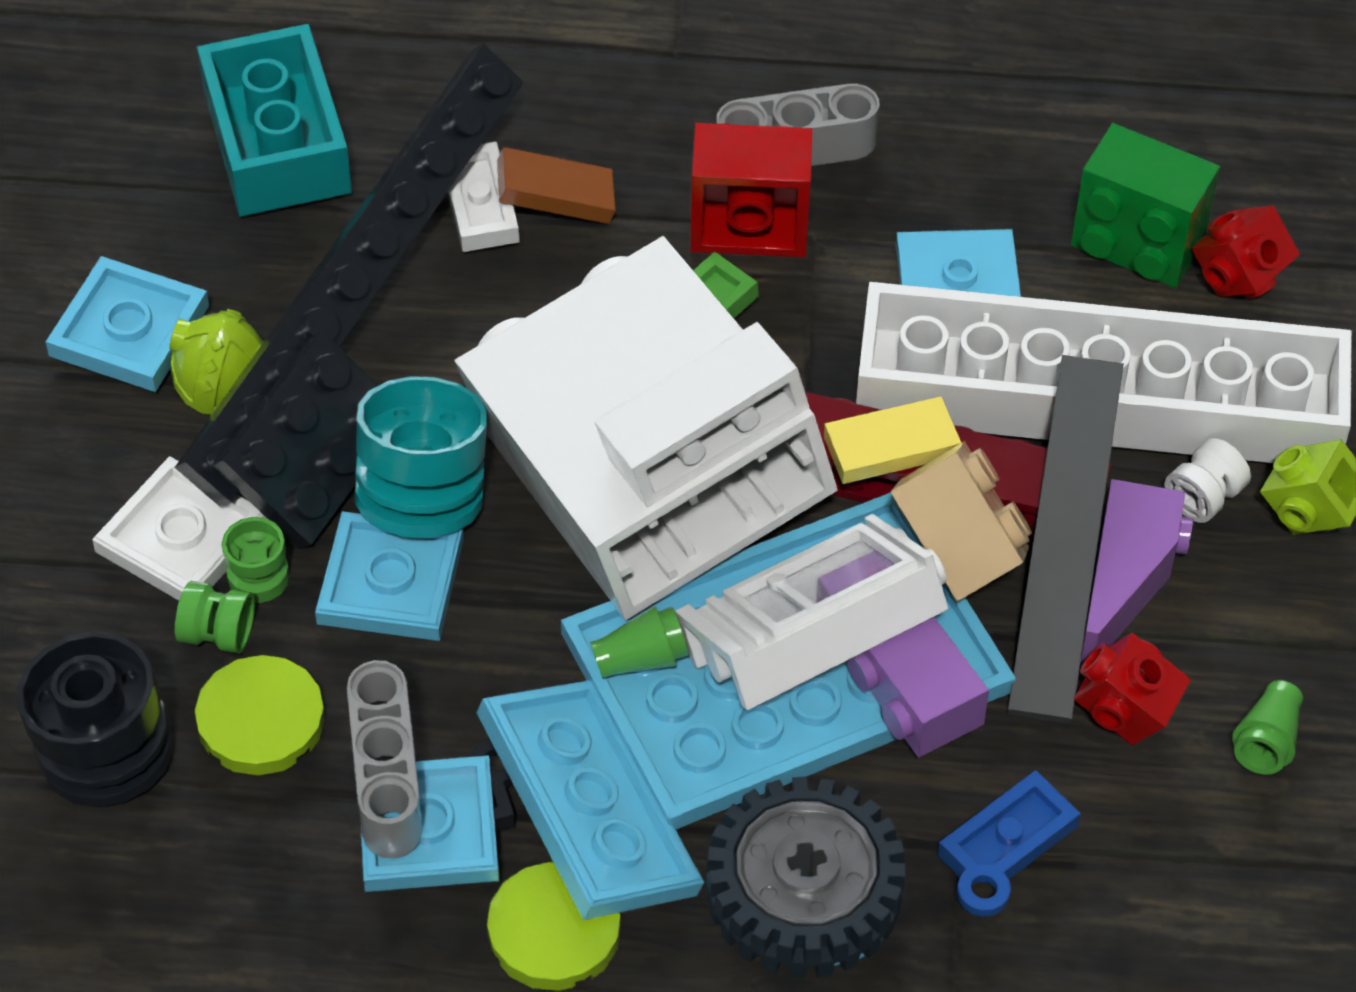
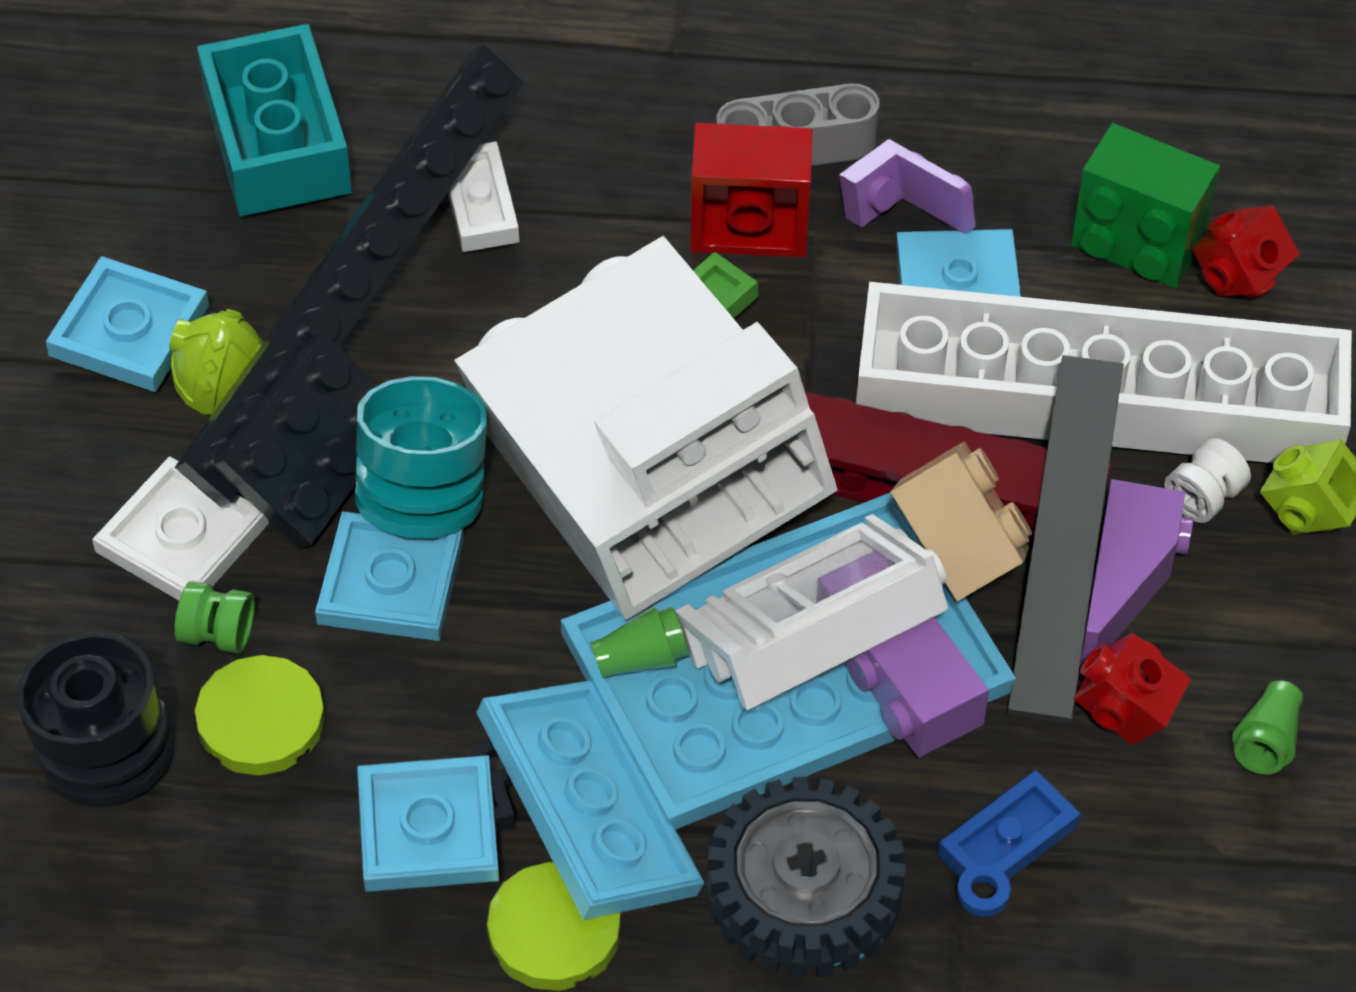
bright green wheel [221,517,290,603] -> none
light grey beam [347,660,422,858] -> none
dark orange tile [497,147,616,224] -> none
light yellow tile [823,396,961,484] -> none
none -> medium lavender bracket [840,139,976,234]

